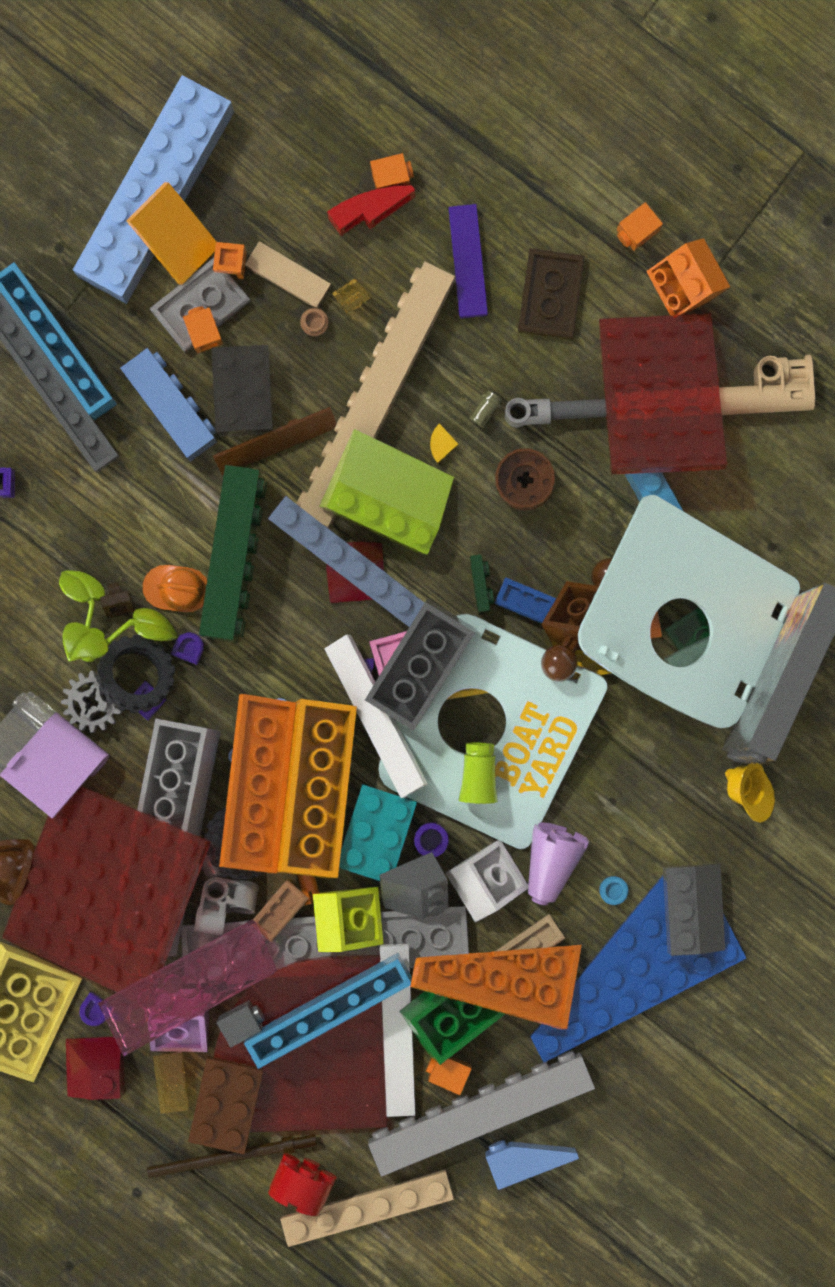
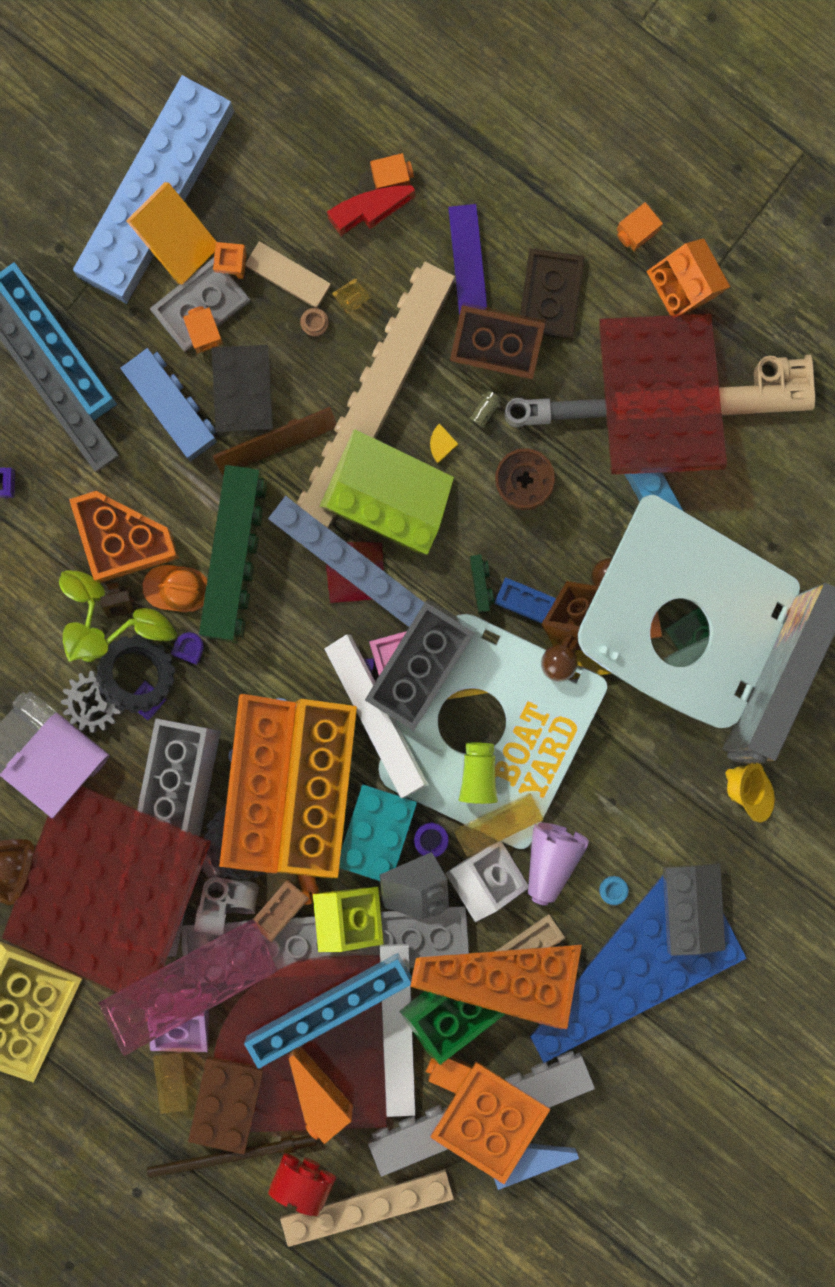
dark red slope [66,1036,125,1100] -> none
dark purple tile [79,991,115,1026] -> none
dark grey brick [217,1000,265,1048] -> none
none -> orange brick [69,491,180,583]
none -> orange slope [289,1046,353,1144]
none -> orange plate [430,1062,550,1184]
none -> reddish brown brick [450,302,546,379]
none -> clear yellow plate [454,792,544,857]

